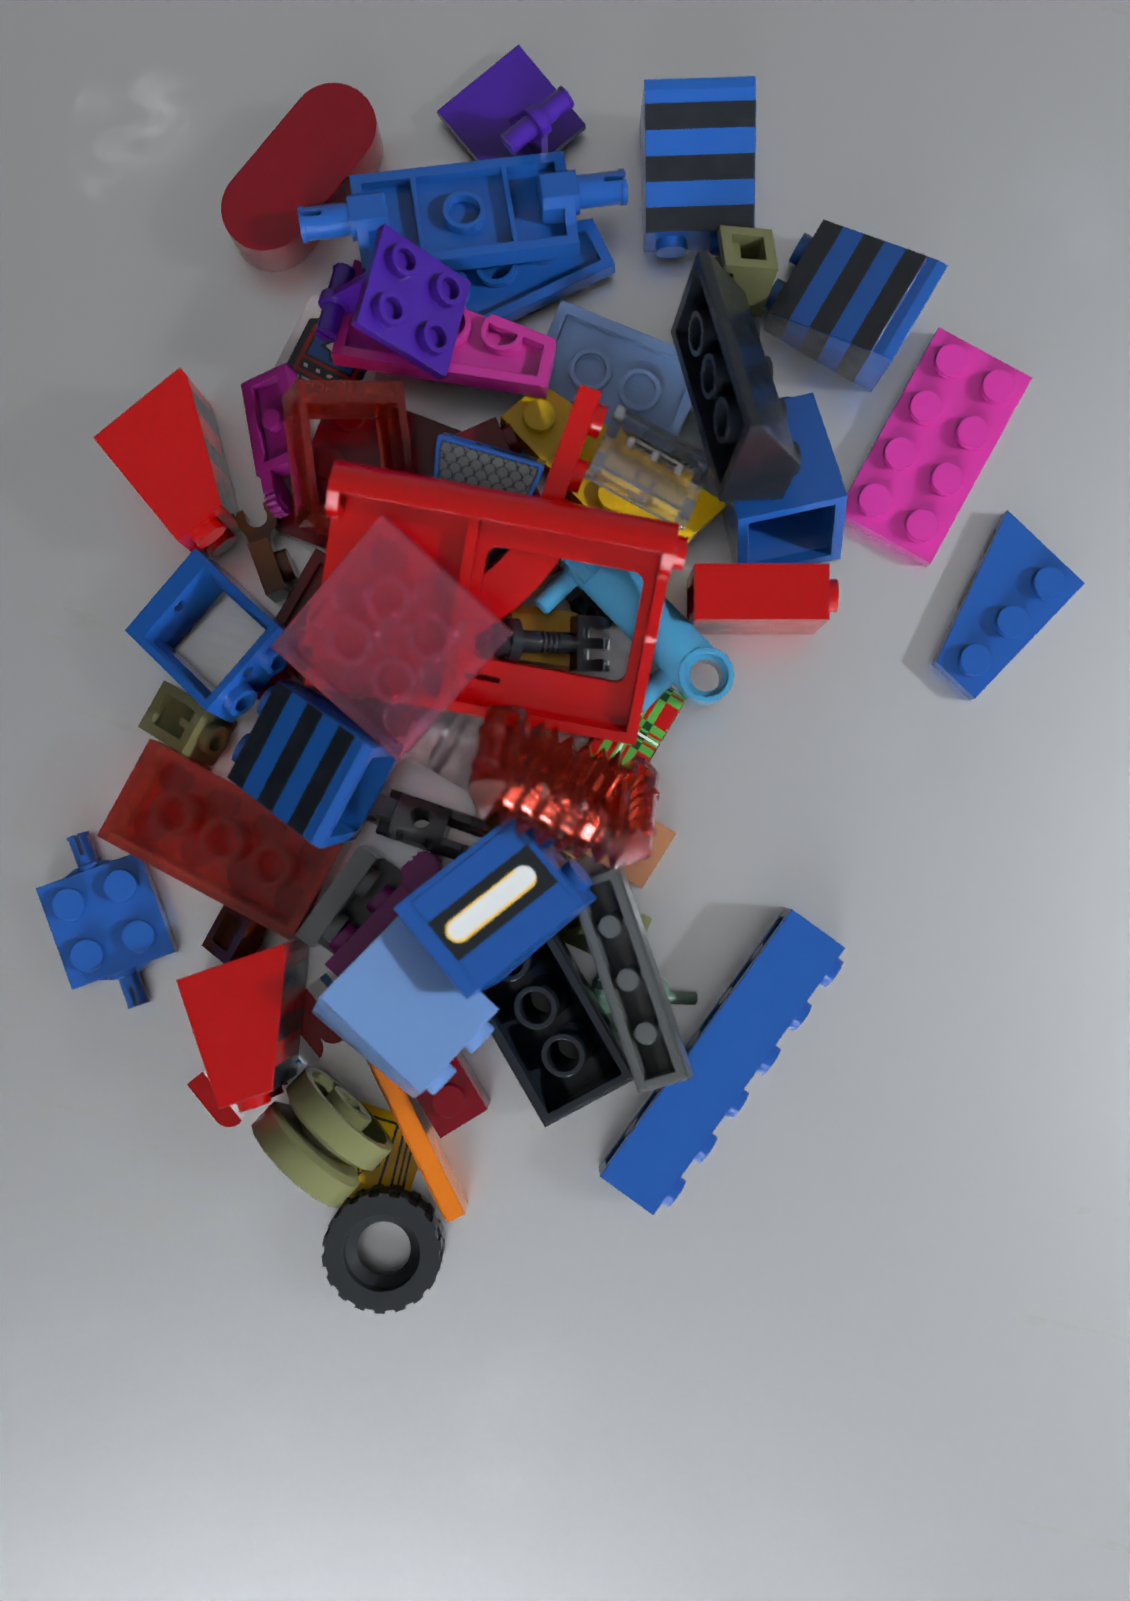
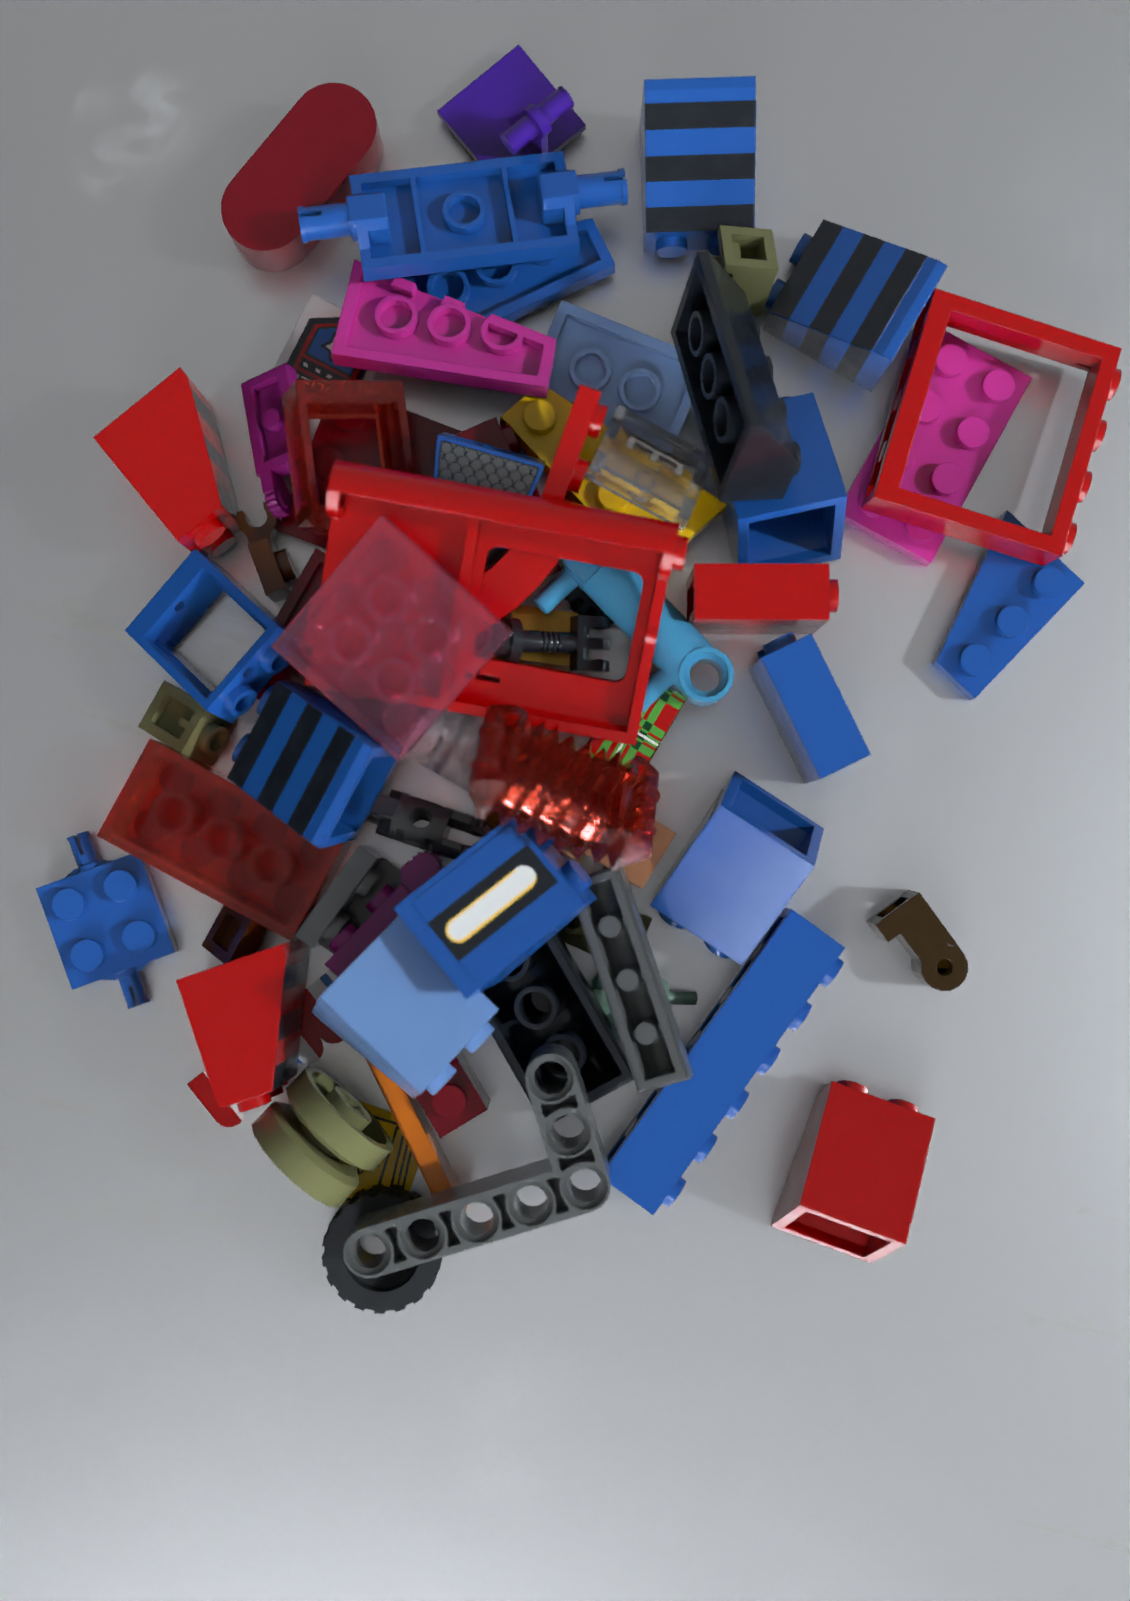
dark purple plate [314,224,471,380] -> none
none -> dark grey beam [343,1043,610,1278]
none -> slope [650,771,824,965]
none -> blue brick [749,631,871,784]
none -> red slope [771,1080,936,1263]
none -> red window [861,288,1122,566]
none -> dark brown leg [866,890,968,991]

